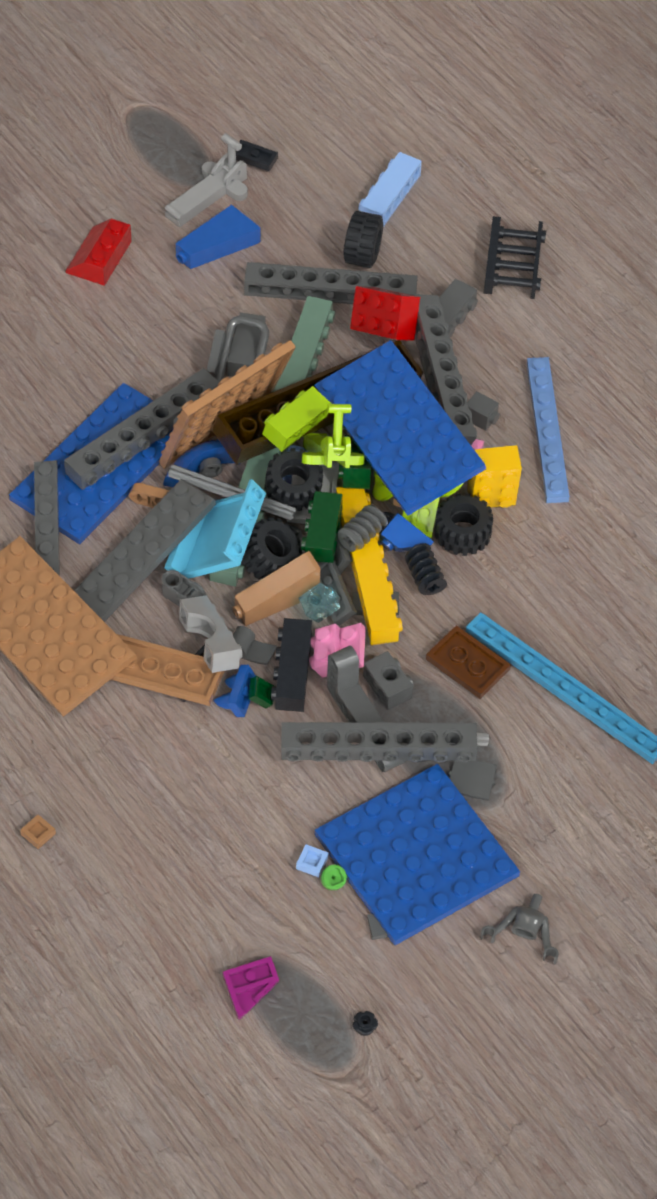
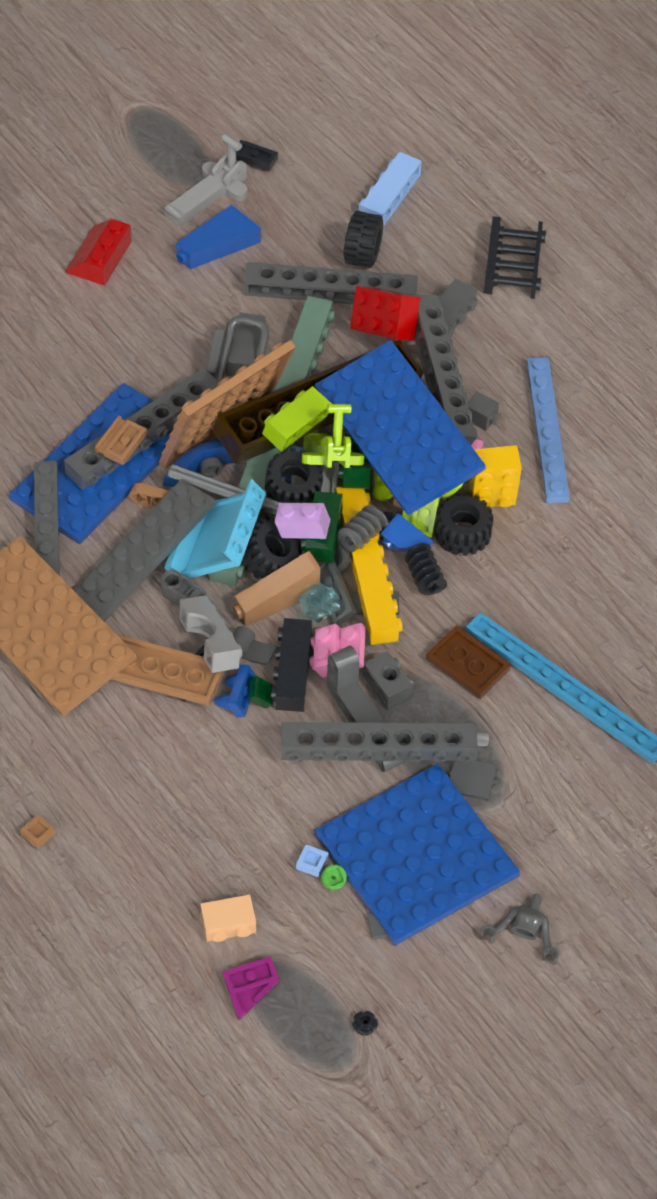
none -> medium nougat plate [95,416,147,465]
none -> light nougat brick [201,895,256,942]
none -> lavender brick [275,503,330,539]

